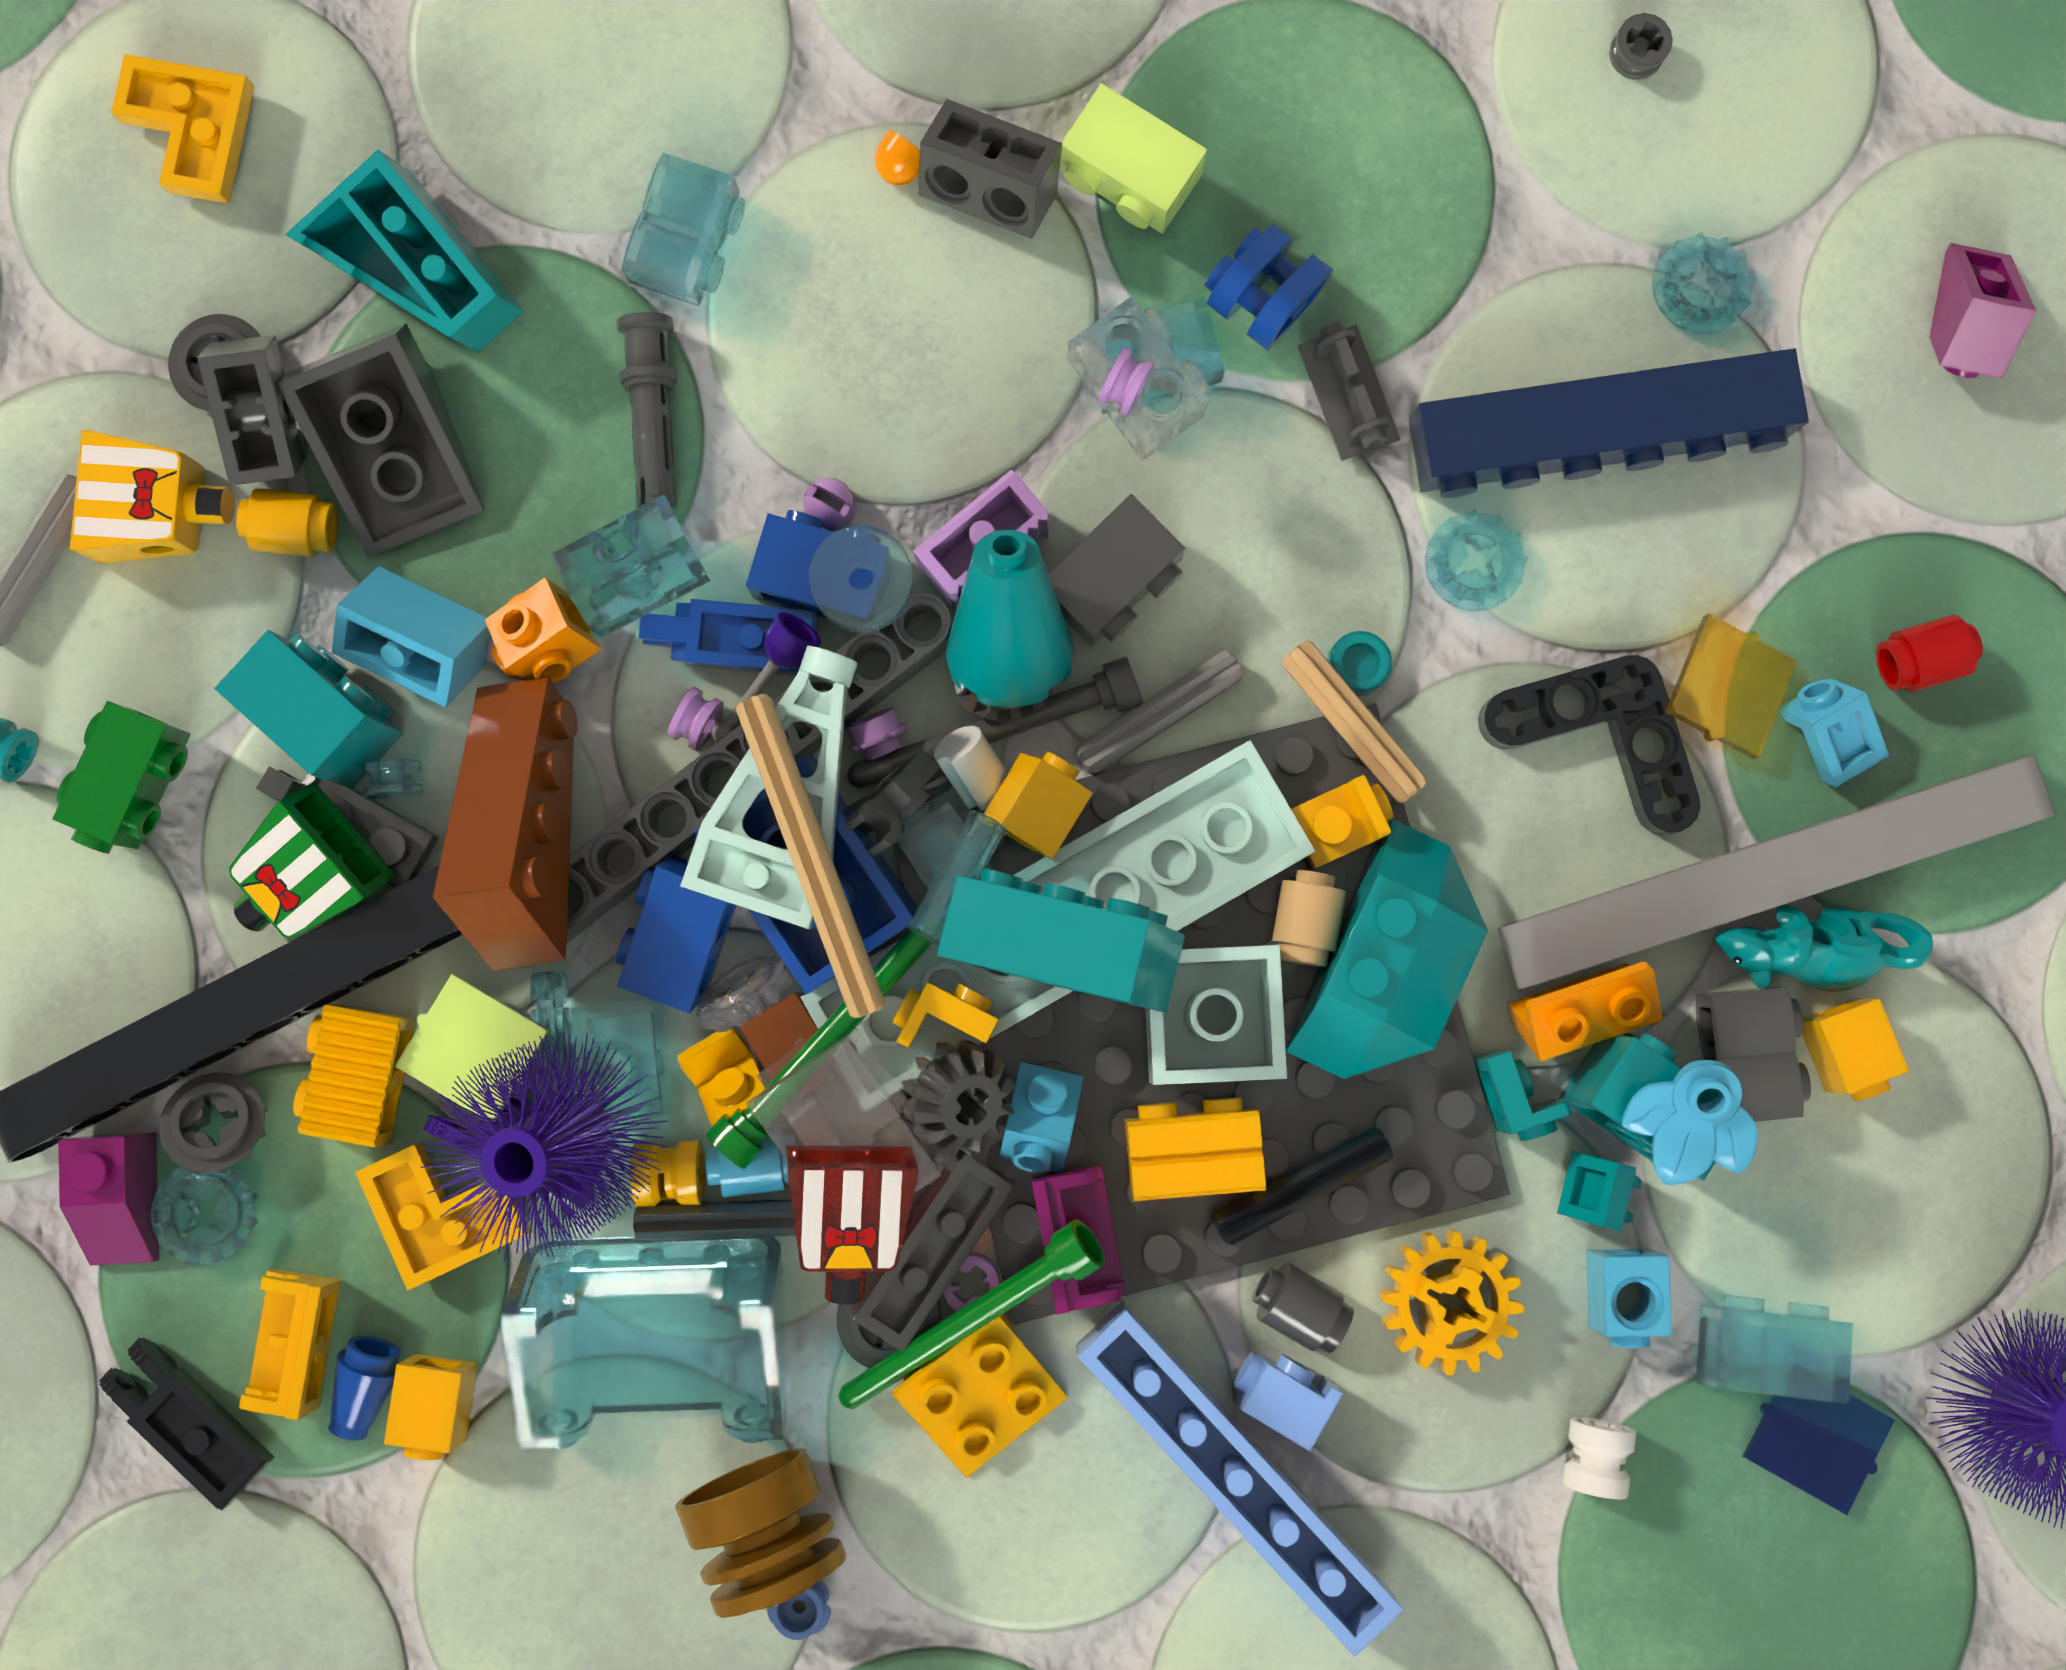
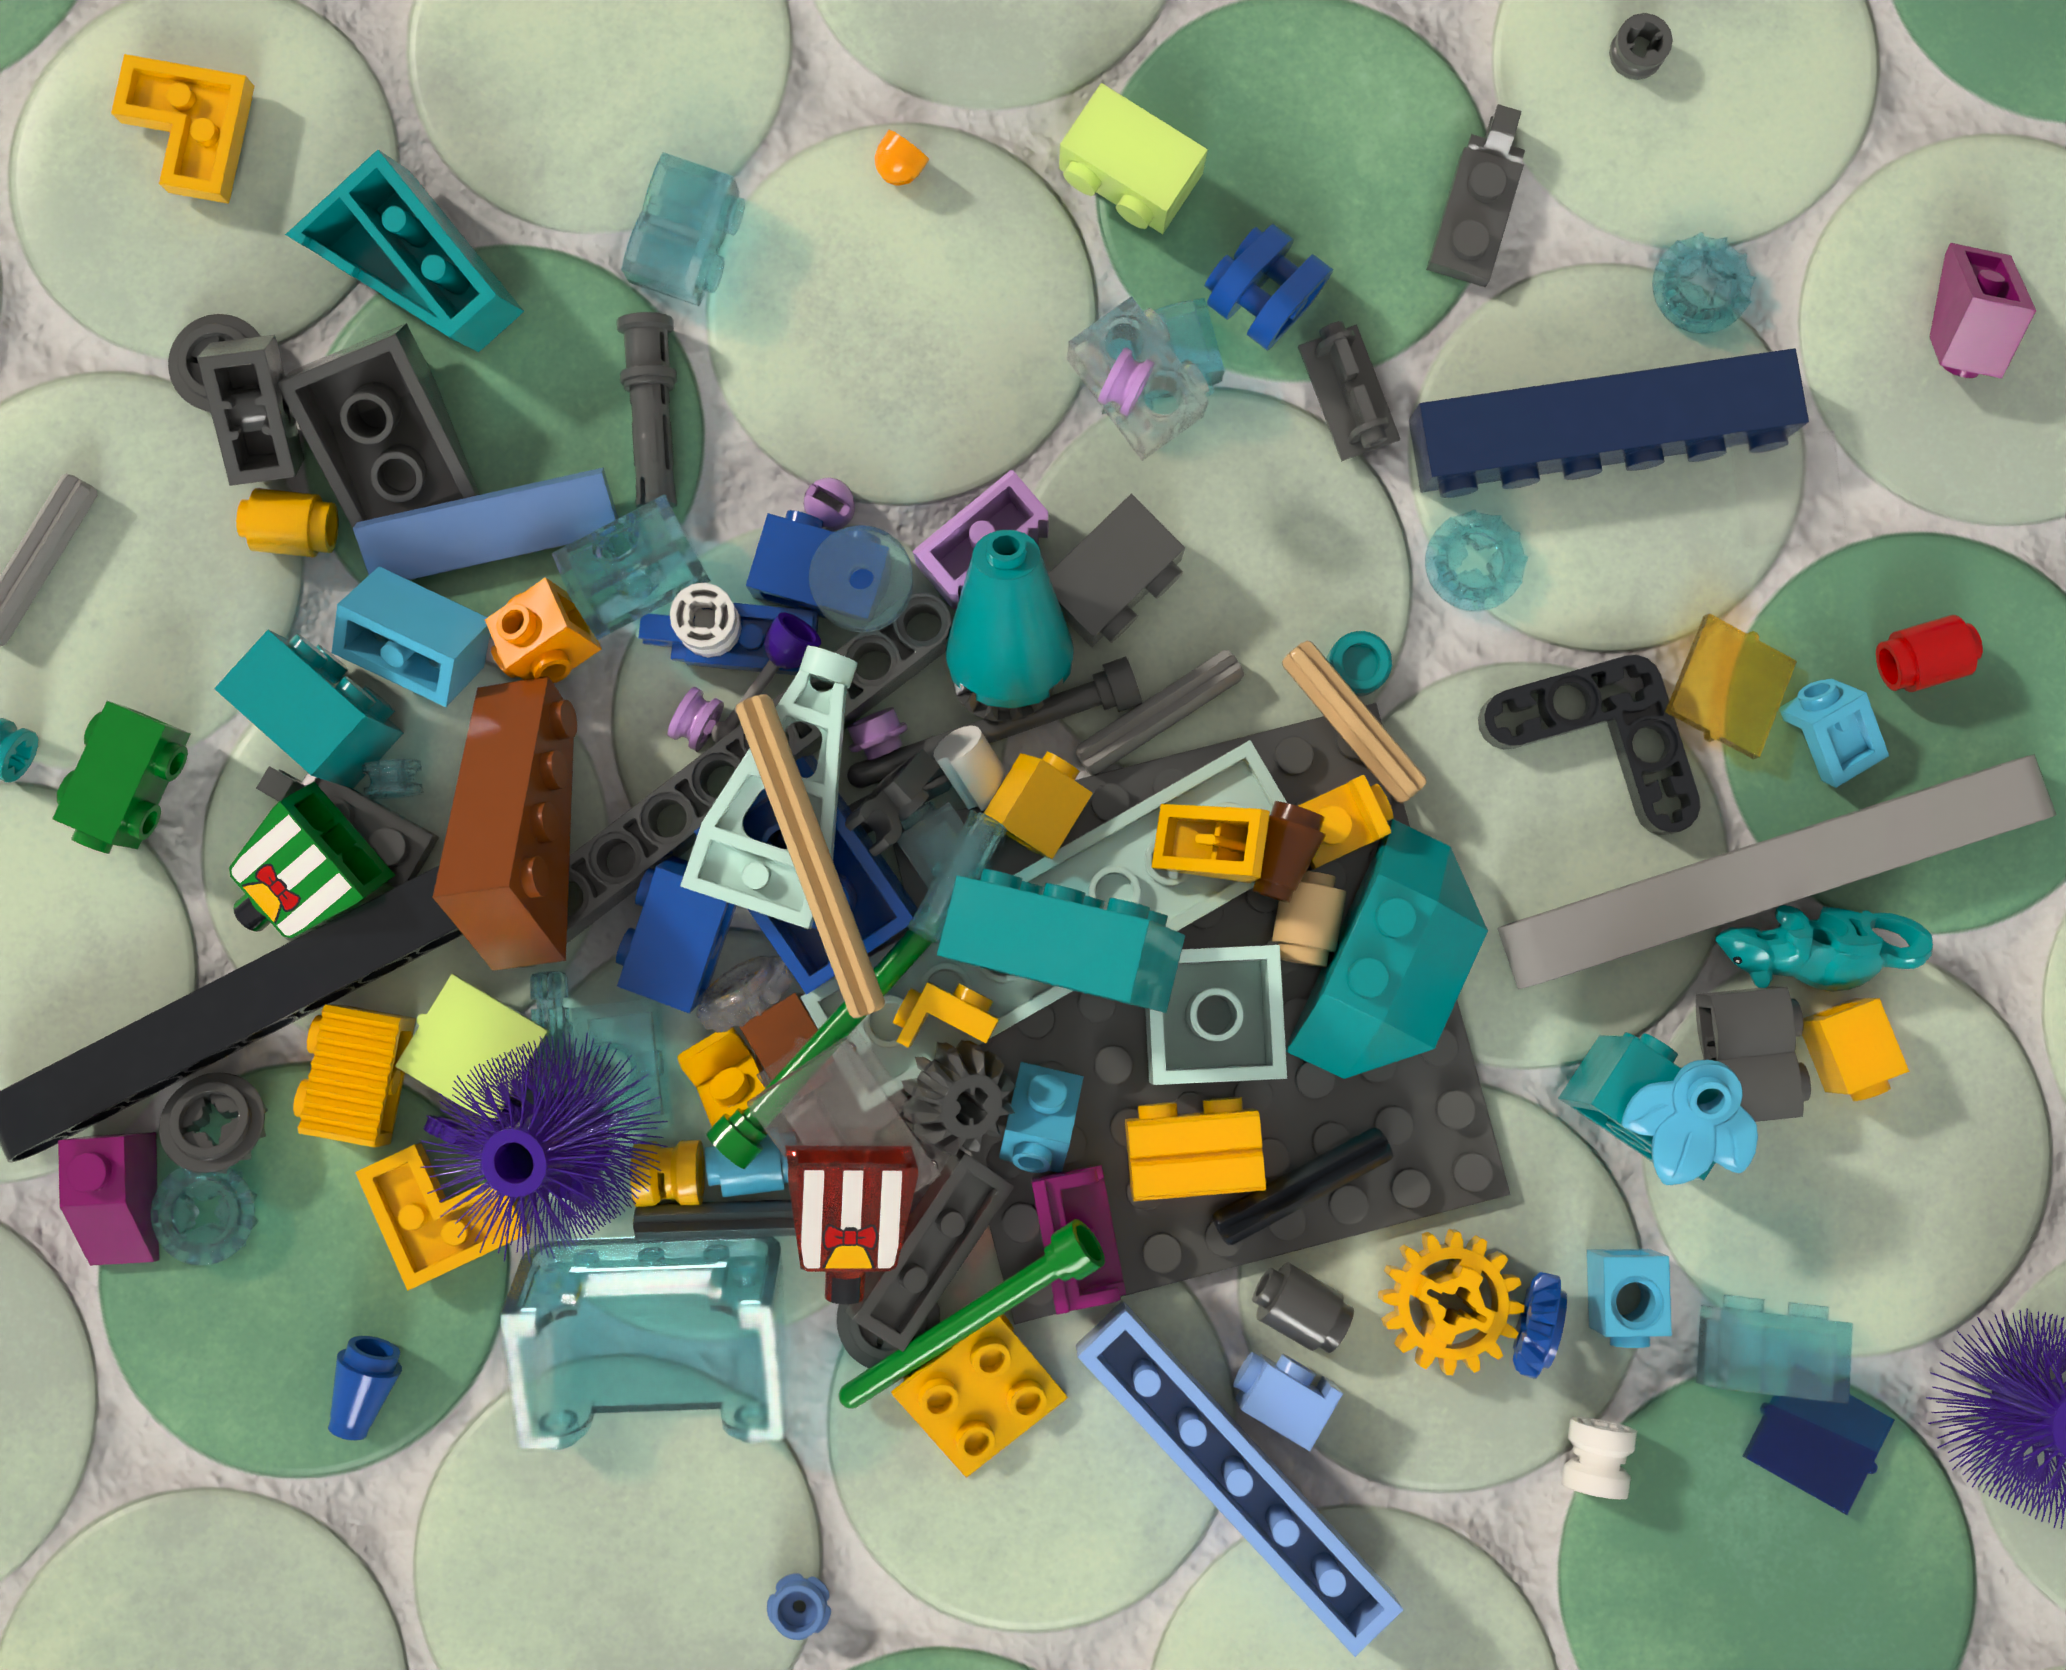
torso [70,430,235,563] -> none
black hinge [99,1337,275,1511] -> none
yellow hinge [239,1269,342,1420] -> none
yellow brick [384,1354,478,1460] -> none
pearl gold wheel [675,1448,847,1618] -> none
dark grey brick [919,99,1062,239] -> none
lavender bush [943,1252,1000,1311] -> none
teal bracket [1473,1050,1572,1141] -> none
light orange bracket [1508,962,1663,1062] -> none
teal tile [1557,1151,1642,1231] -> none
none -> medium blue tile [353,467,621,580]
none -> white wheel [670,583,742,658]
none -> yellow slope [1151,804,1270,883]
none -> reddish brown cone [1252,801,1326,903]
none -> dark grey hinge [1426,104,1525,287]
none -> blue gear [1512,1272,1567,1379]

